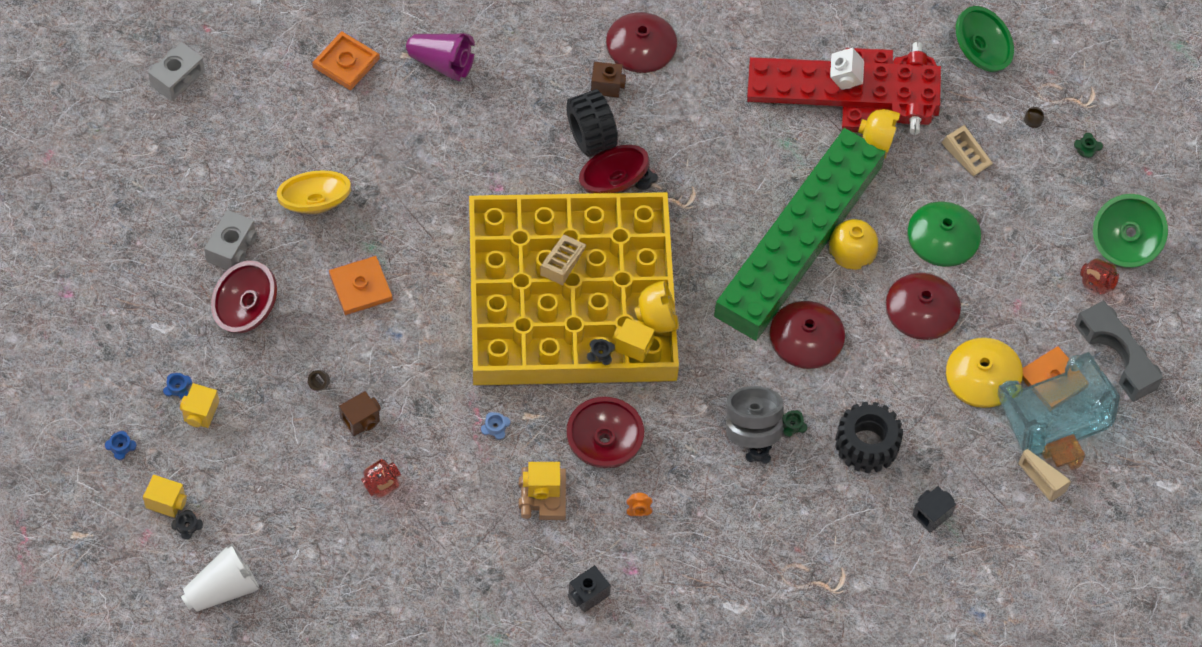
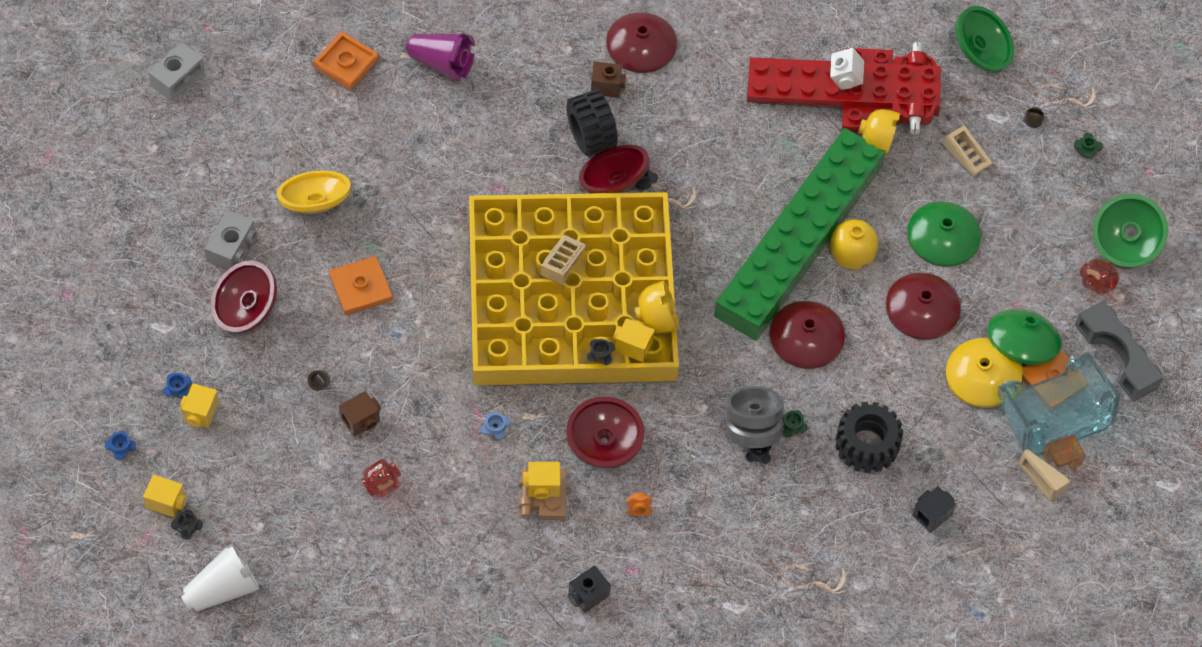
none -> green dish [987,309,1062,365]

